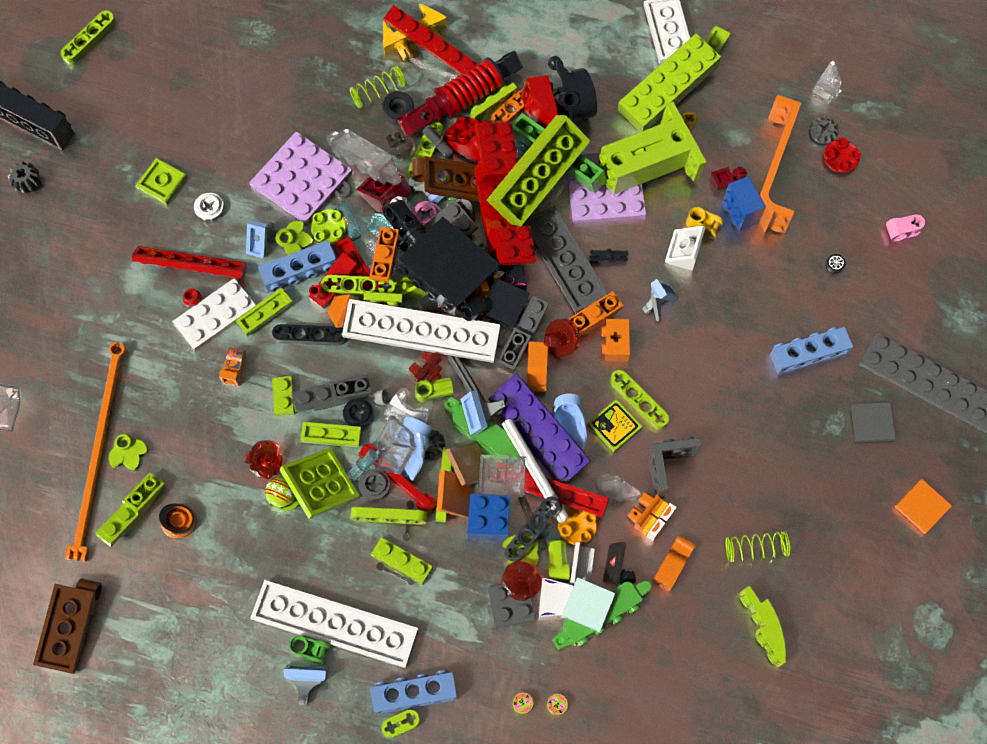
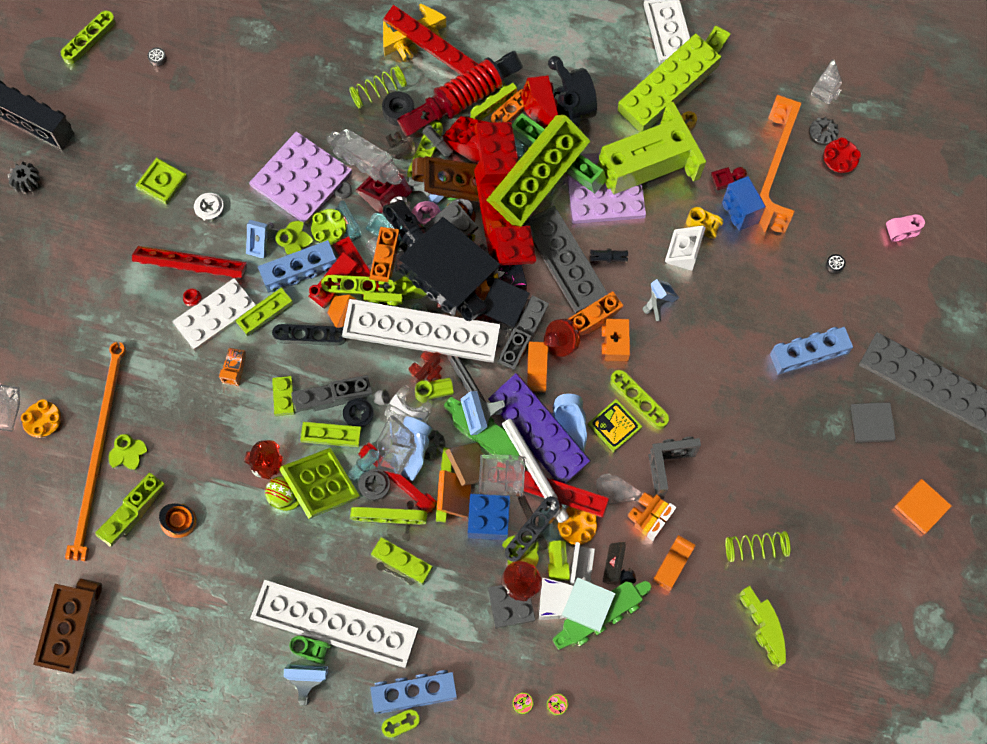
none -> light orange dish [21,399,61,437]
none -> dark grey tile [147,47,166,66]

